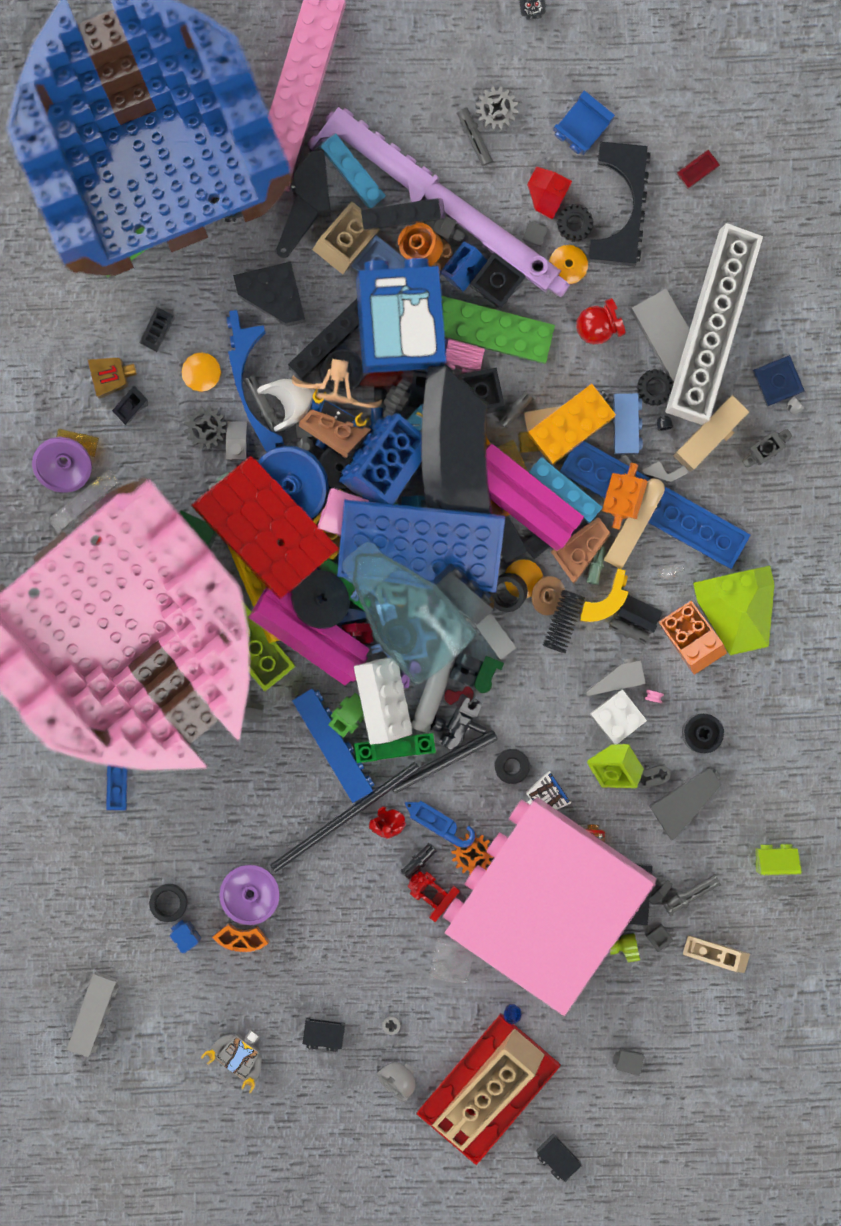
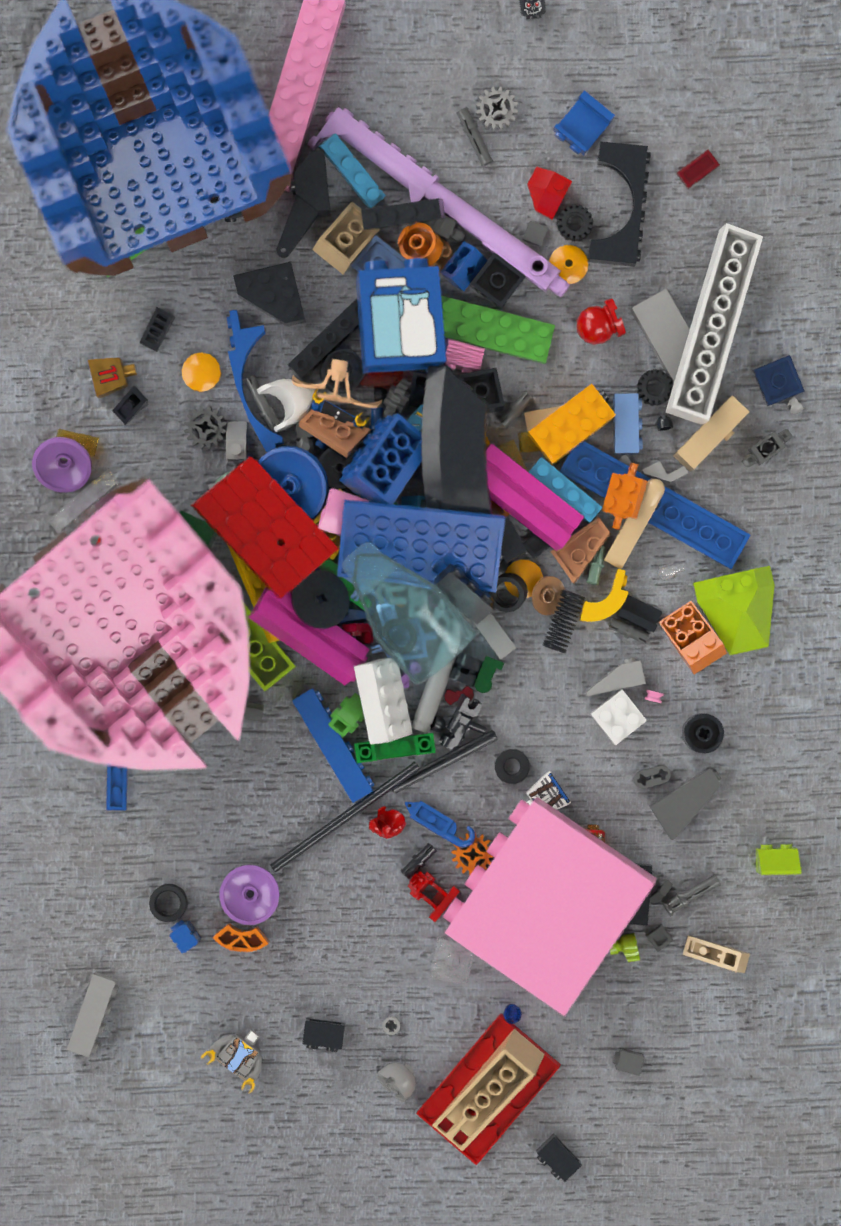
lime slope [587,744,644,788] -> none

